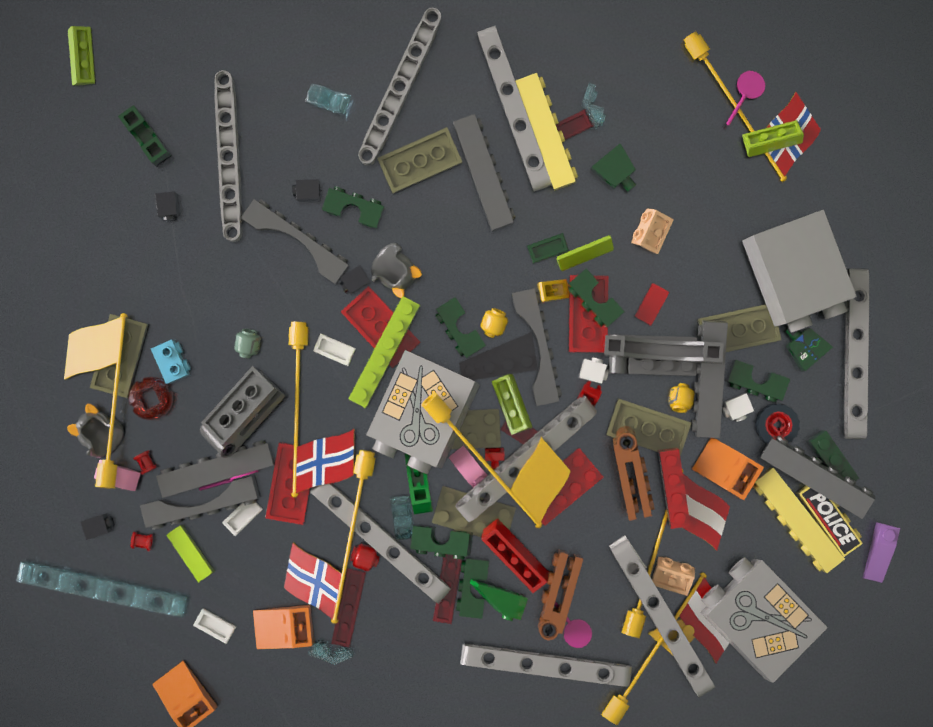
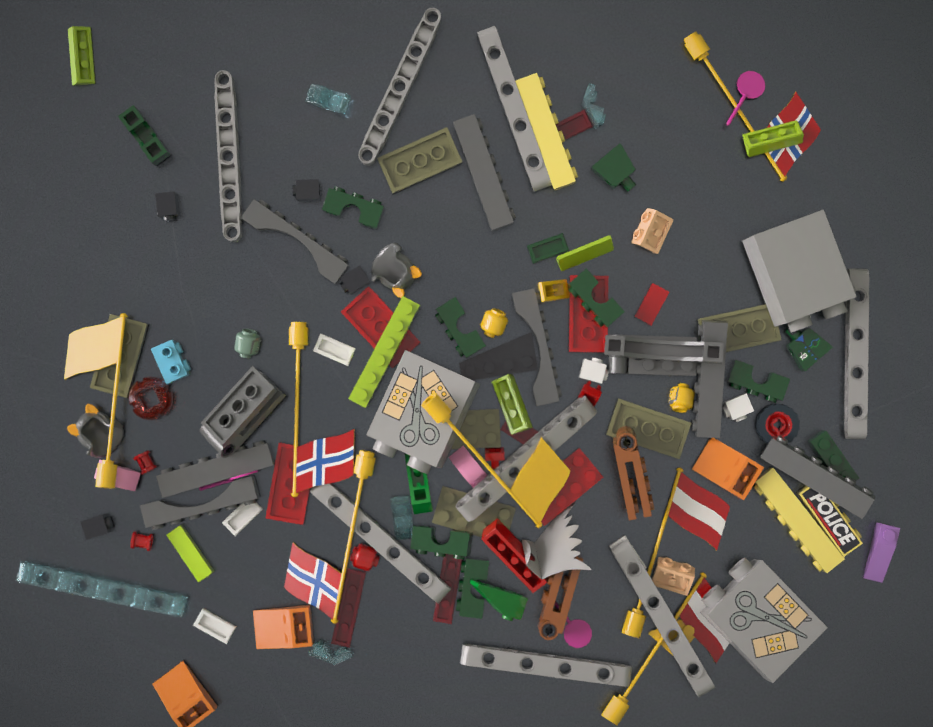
red brick [658,447,691,529] -> none
none -> light grey piece [522,502,591,580]

